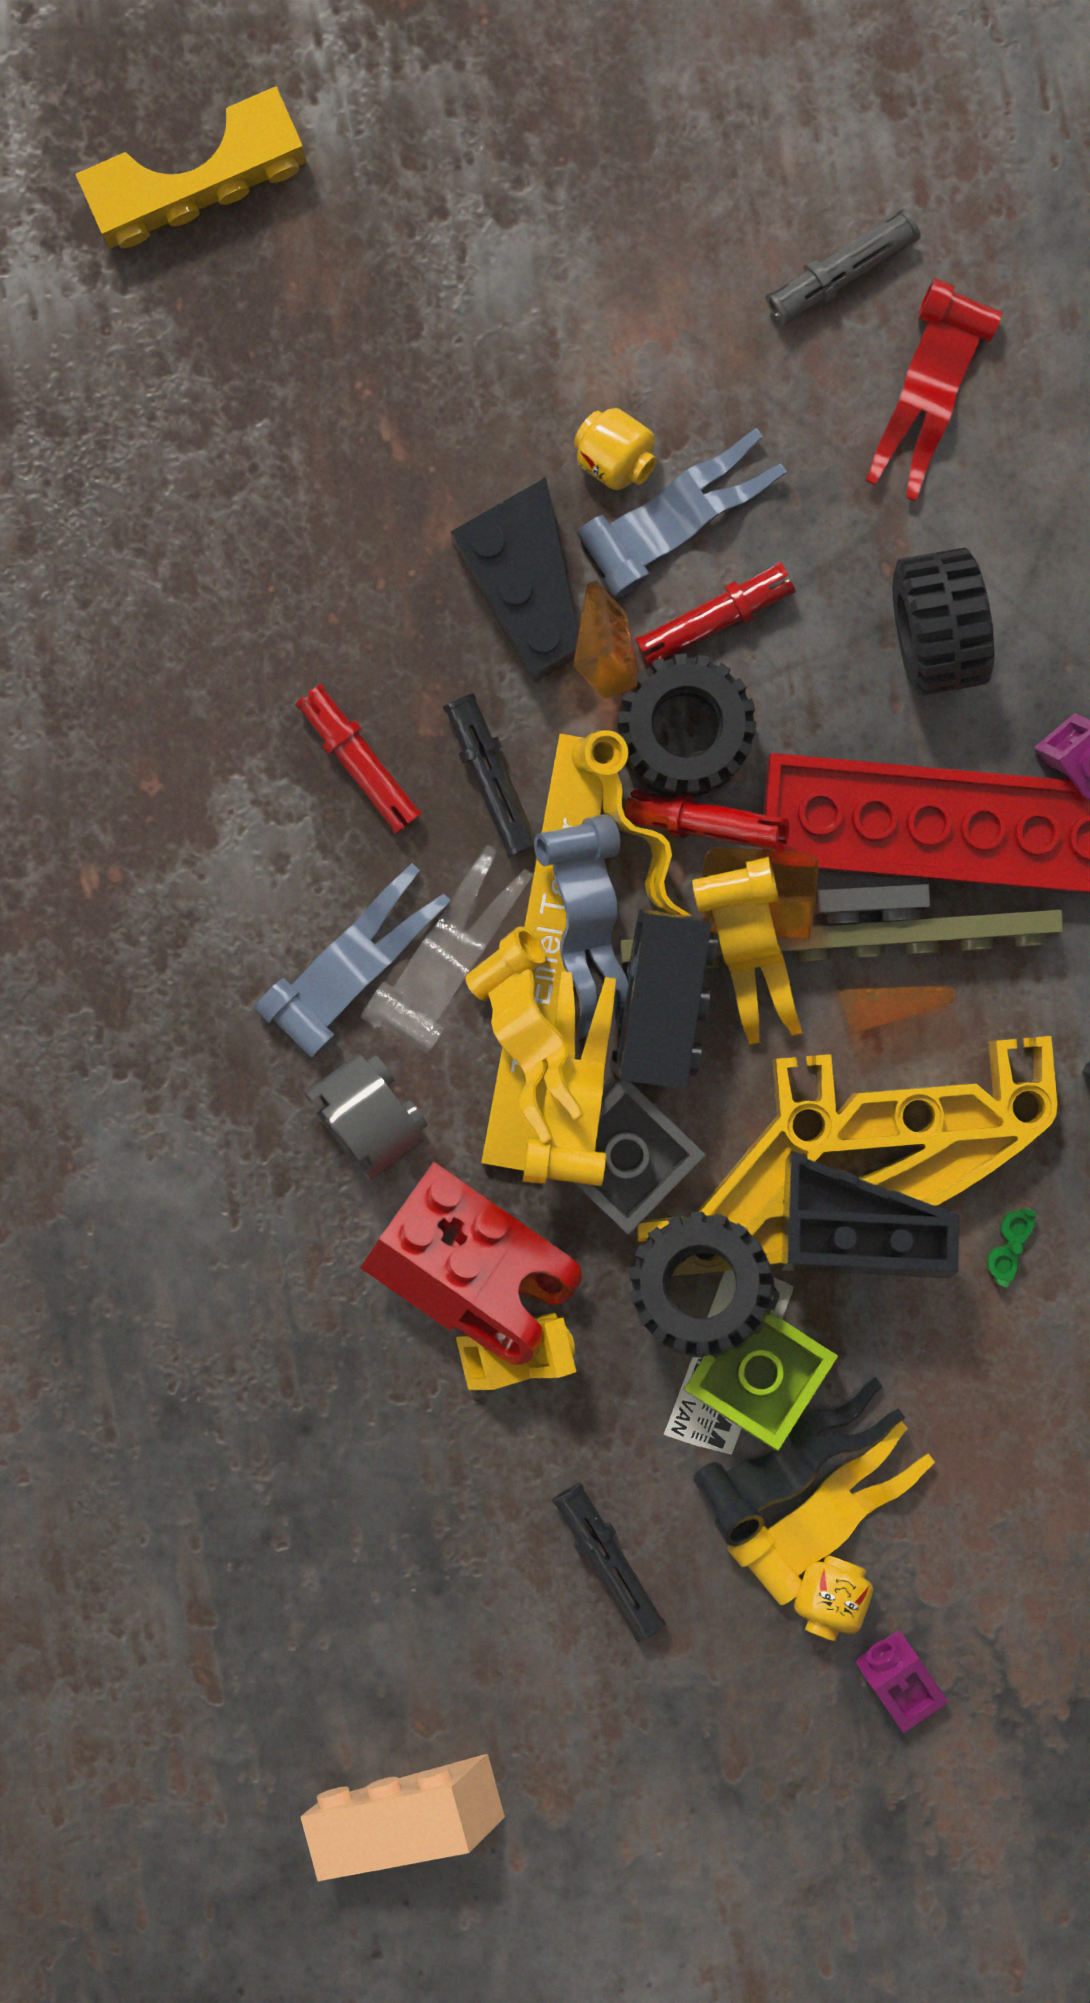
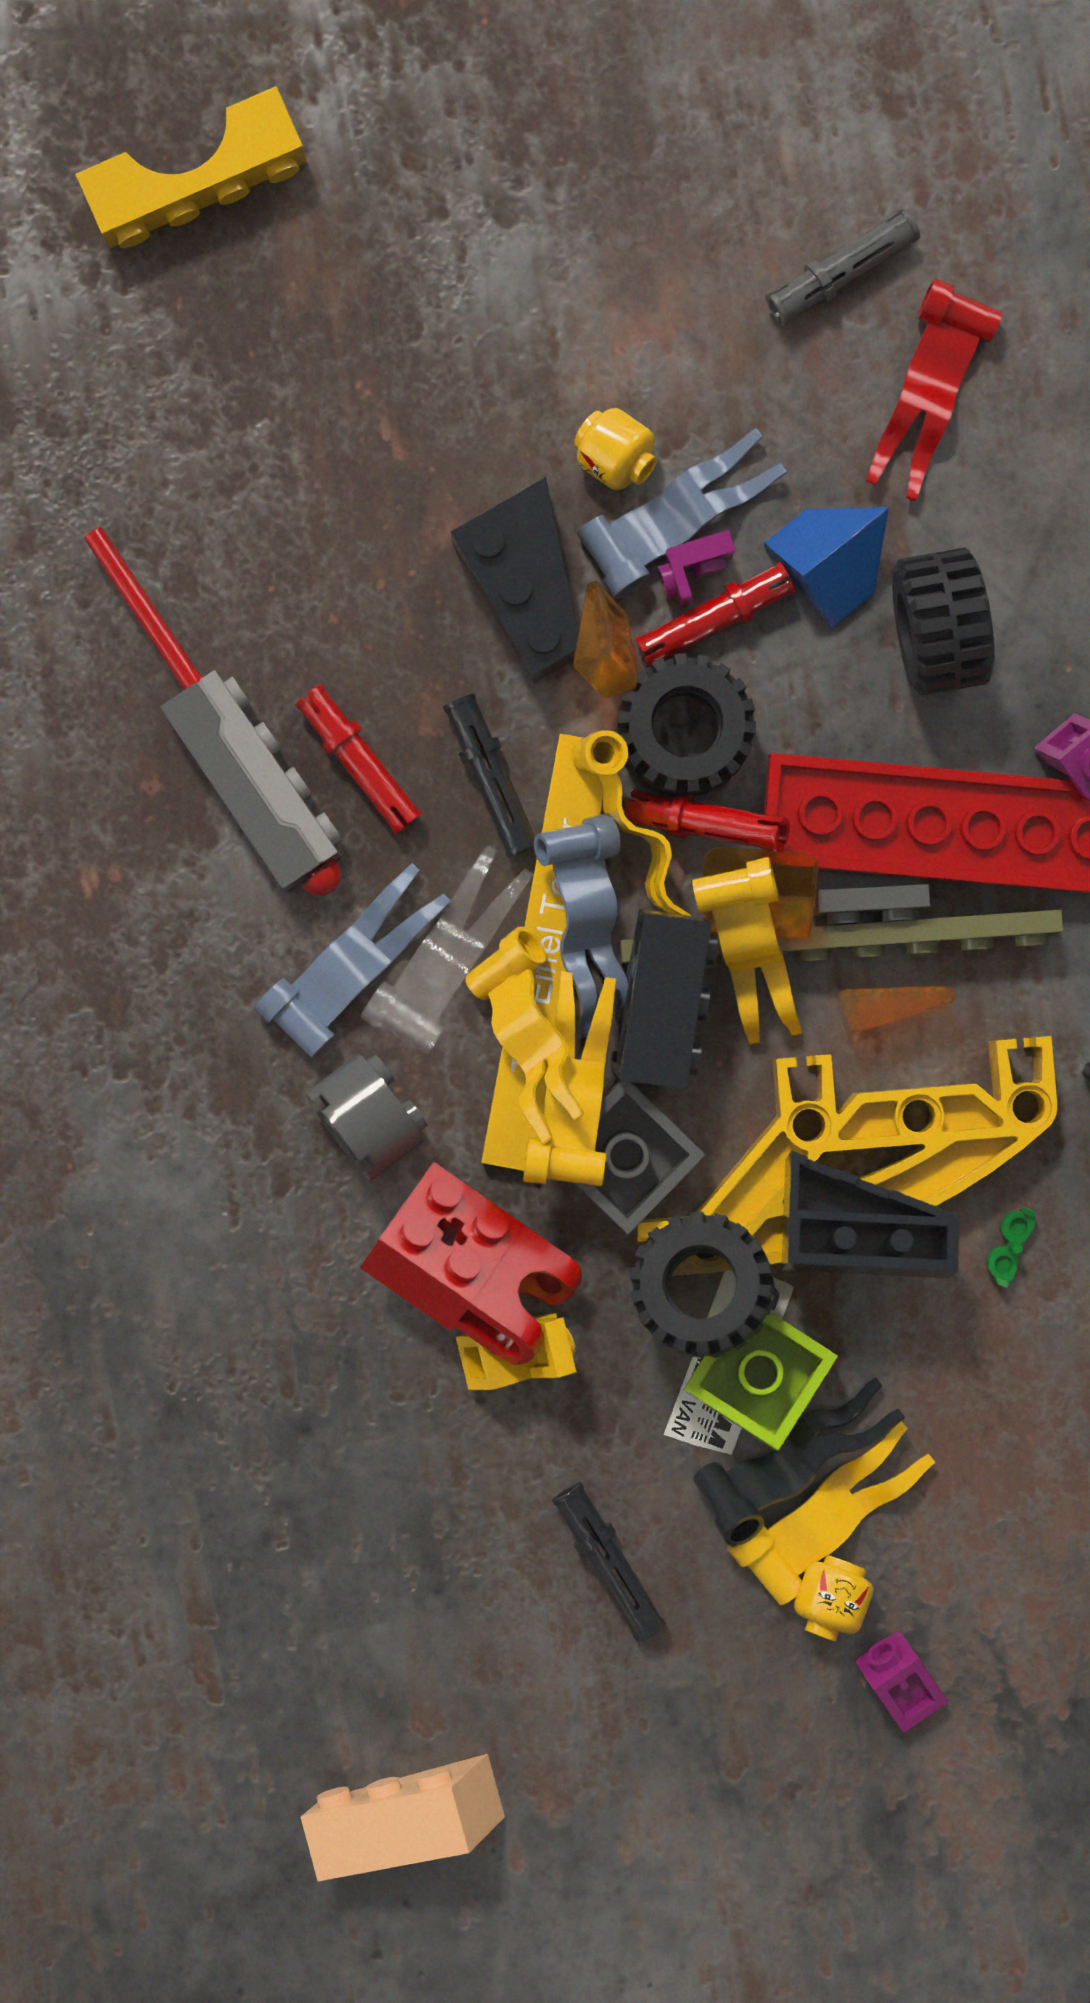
none -> piece [84,527,342,896]
none -> magenta bracket [658,530,736,608]
none -> blue slope [764,507,889,629]

